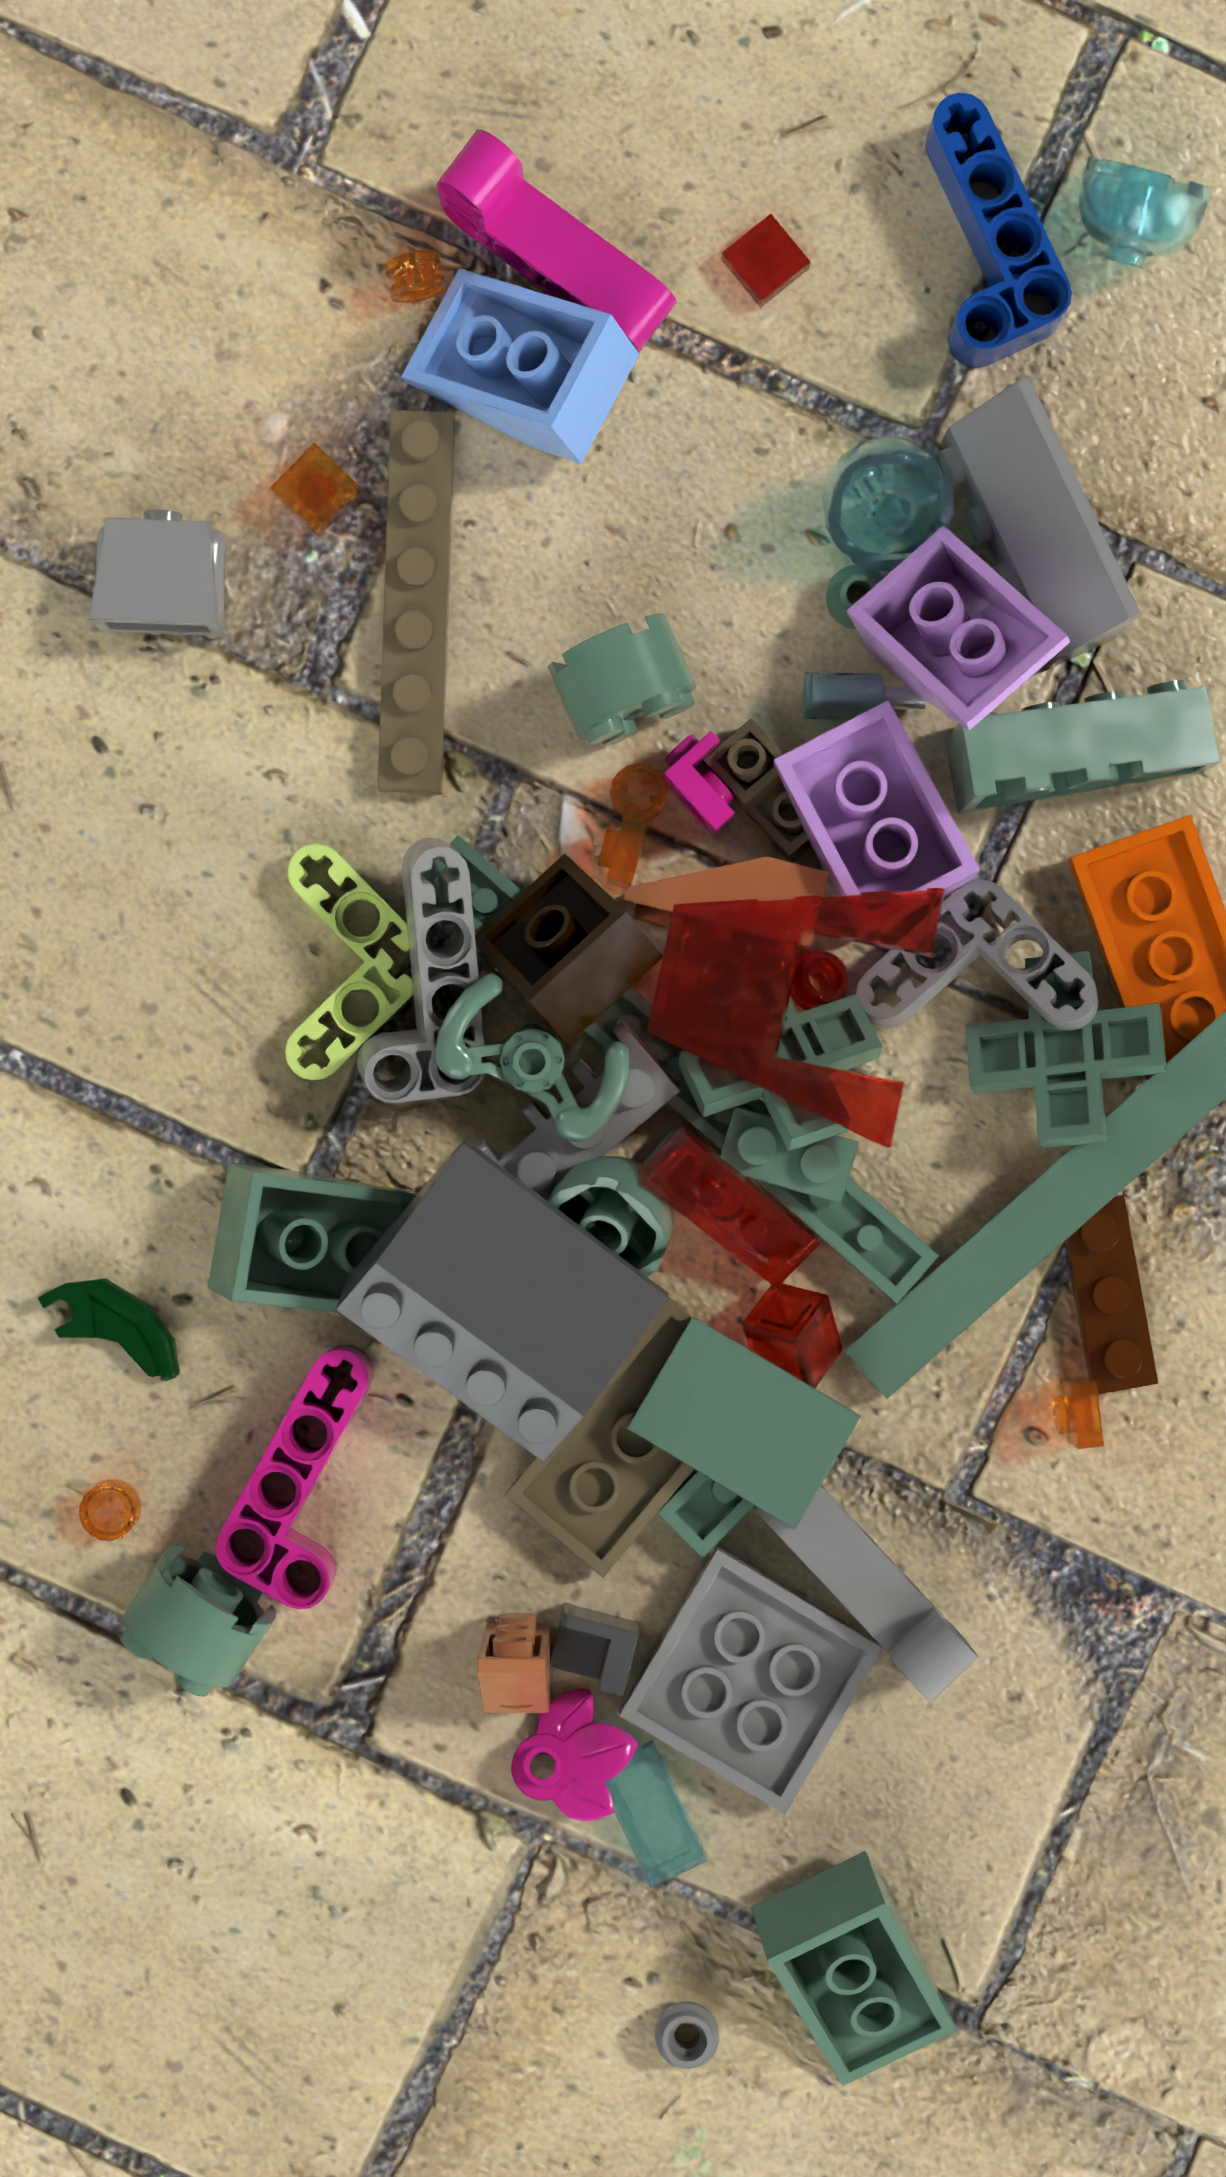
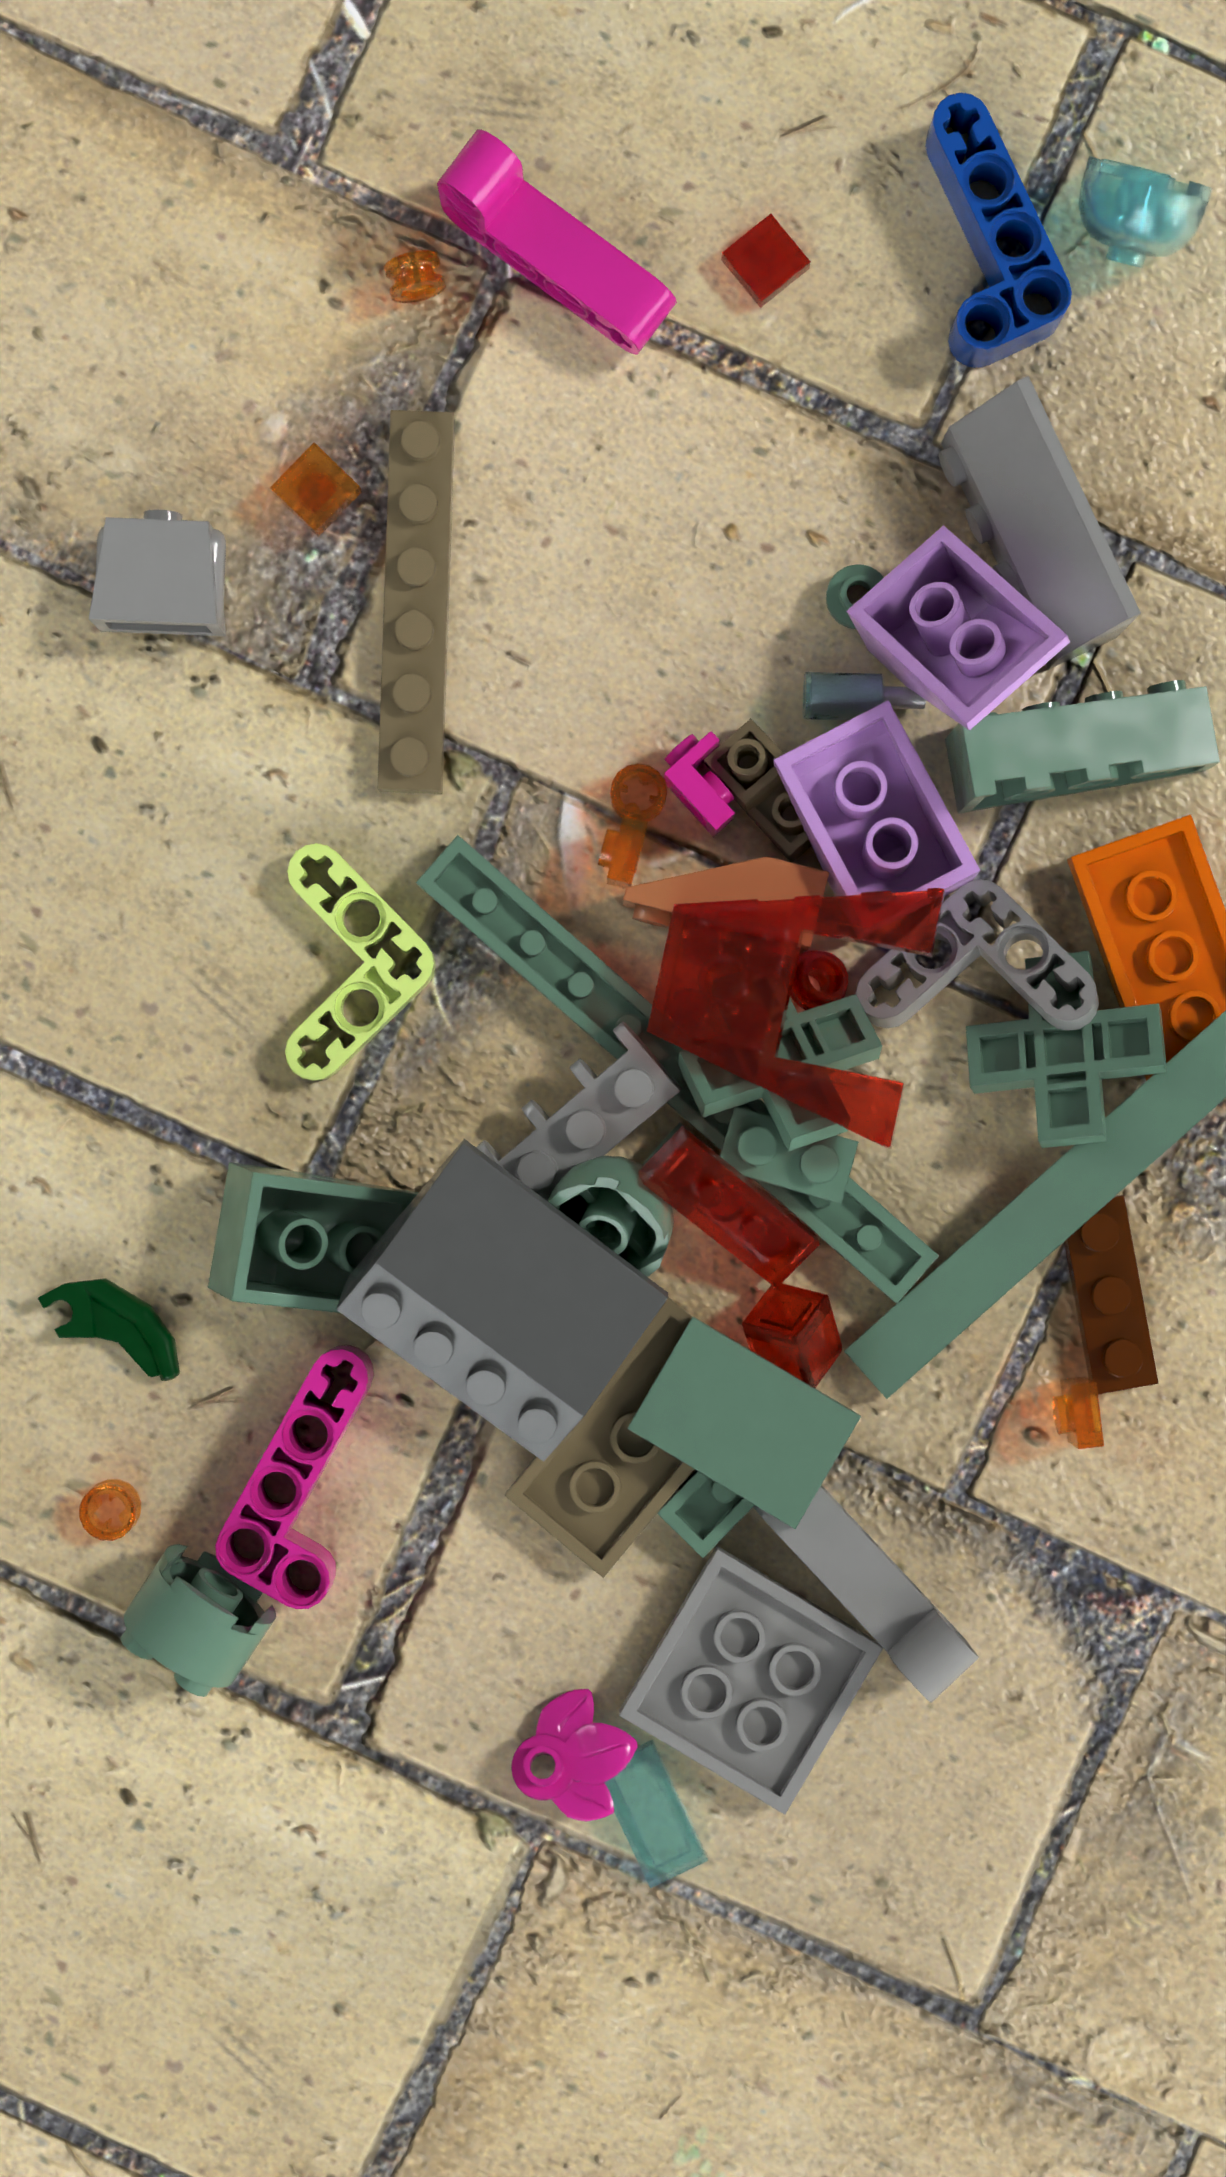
light grey beam [356,837,486,1103] -> none
light blue slope [401,268,640,464] -> none
sand green piece [434,973,629,1142] -> none
dark brown slope [475,853,663,1044] -> none
nougat slope [477,1613,550,1713] -> none
sand green brick [548,613,696,746] -> none
dark grey panel [550,1603,639,1696] -> none
light grey plate [655,2001,719,2069] -> none
sand green slope [751,1851,957,2086] -> none
clear light blue cylinder [822,436,954,572] -> none

